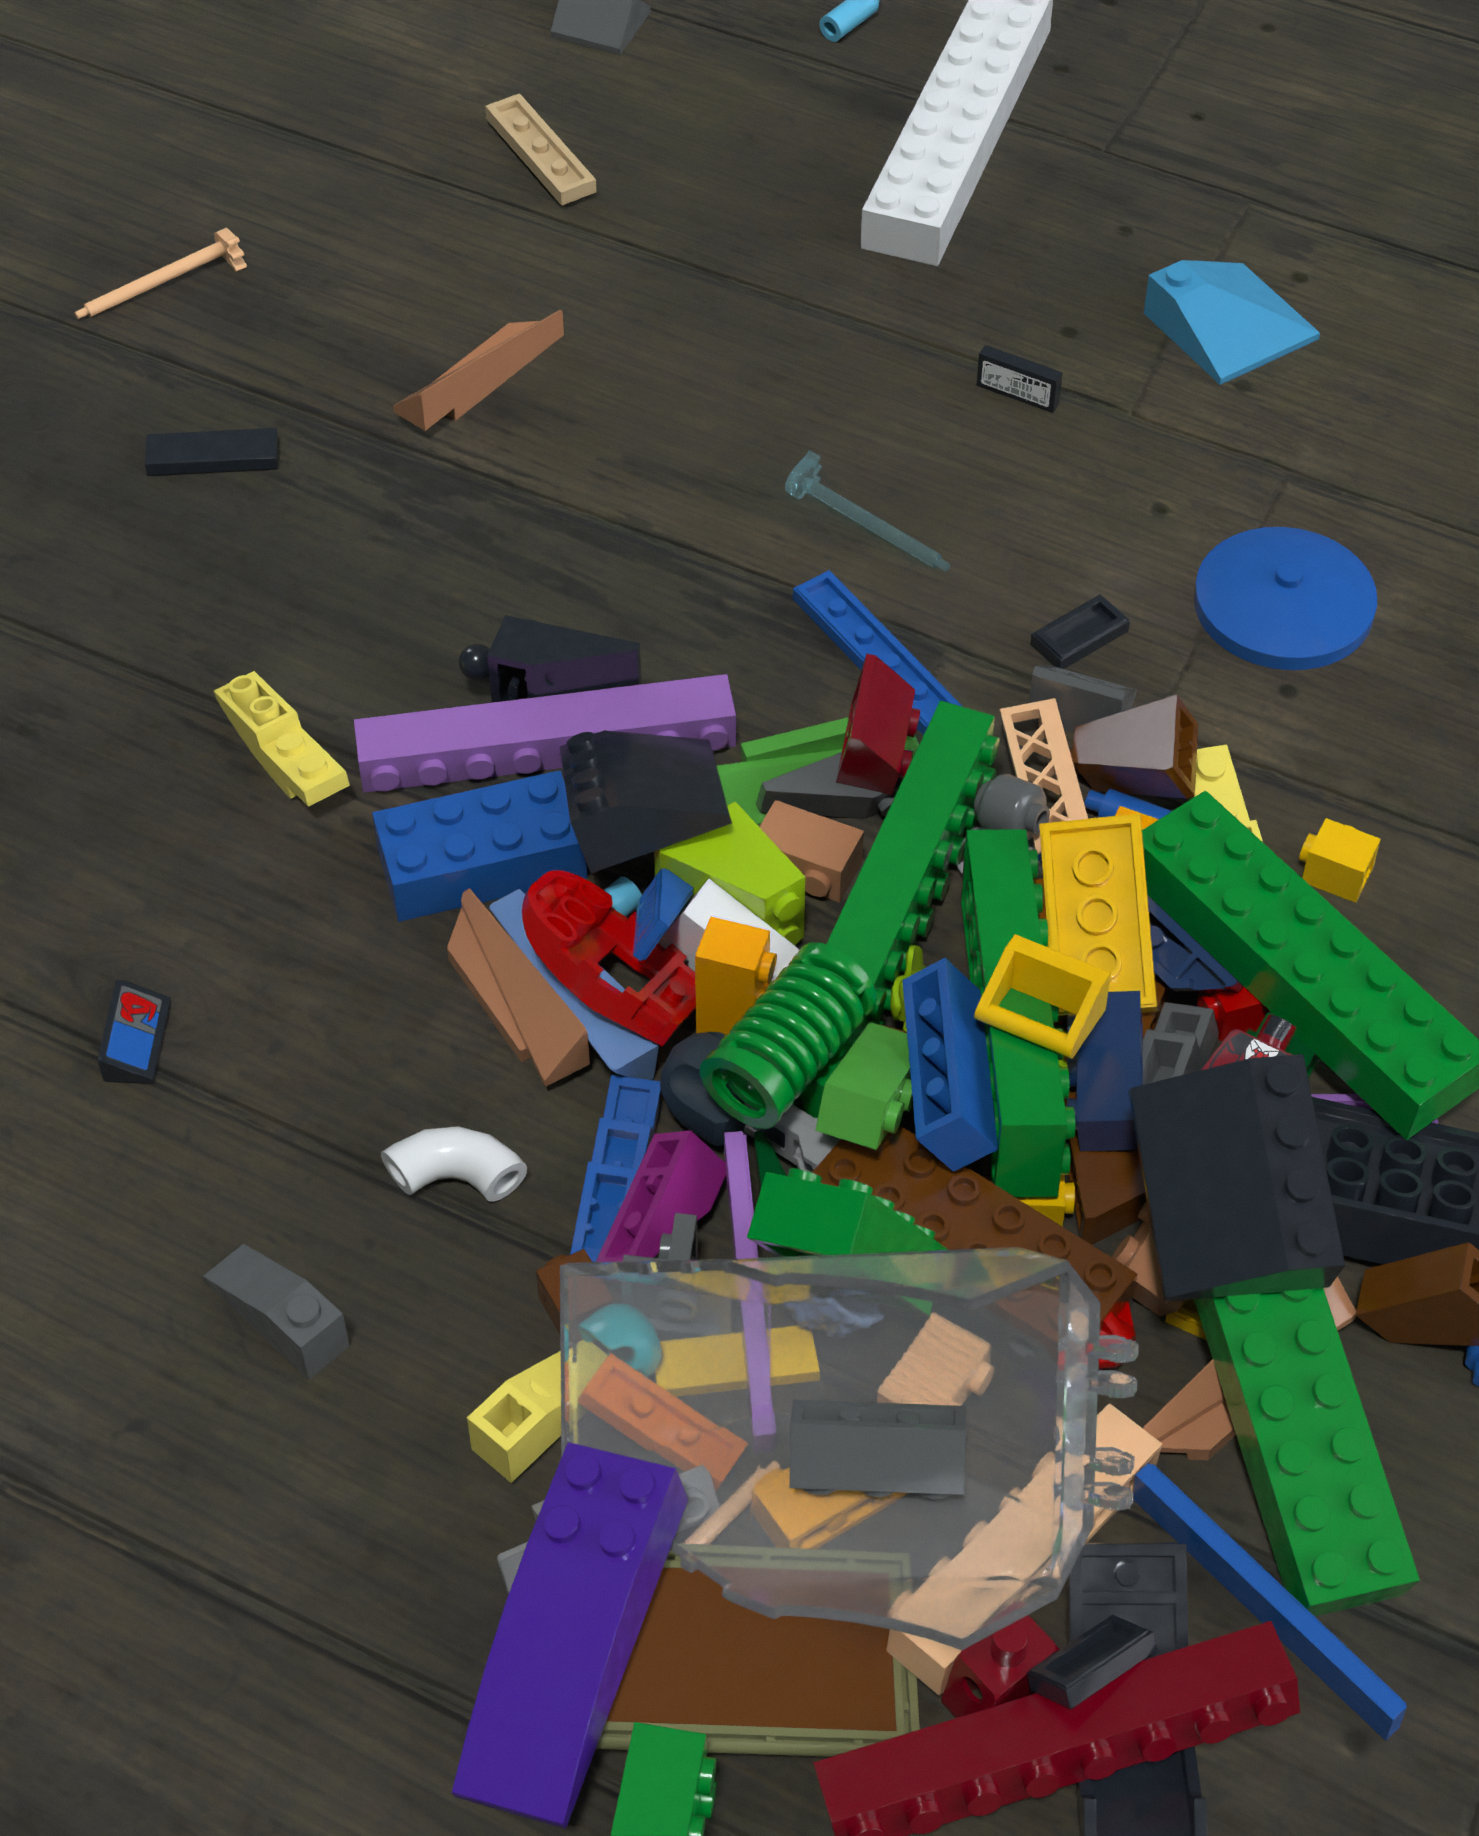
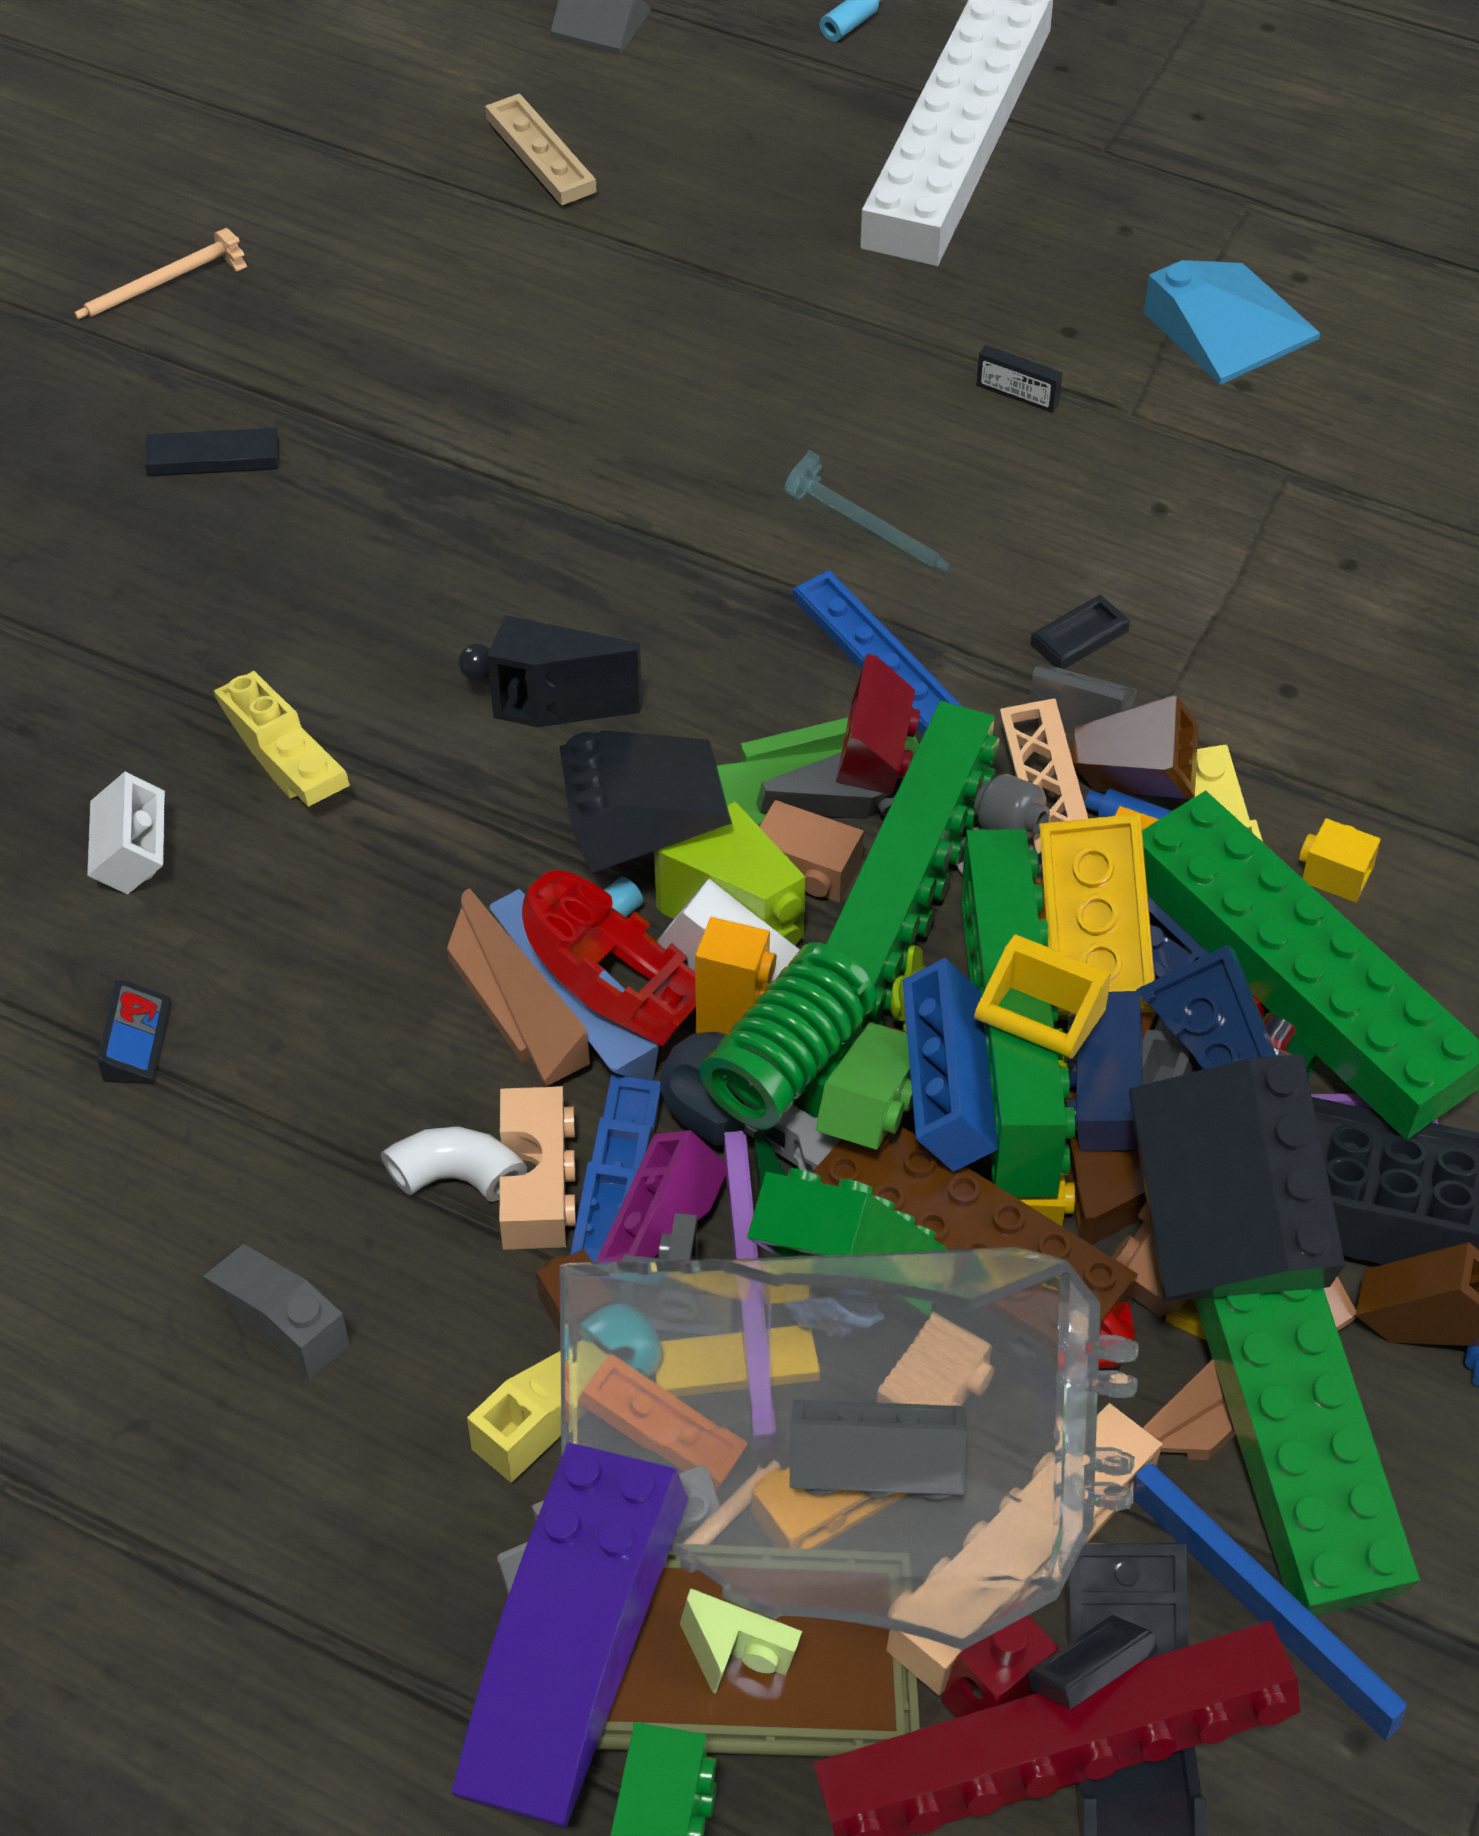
medium lavender brick [354,674,736,793] -> none
blue brick [372,770,587,922] -> none
nougat wedge [393,310,564,431] -> none
blue slope [633,868,693,961] -> none
blue dish [1194,527,1377,670] -> none
none -> white brick [87,772,165,894]
none -> light nougat arch [499,1086,576,1250]
none -> yellowish green slope [680,1589,802,1694]
none -> dark blue wing [1136,945,1277,1069]

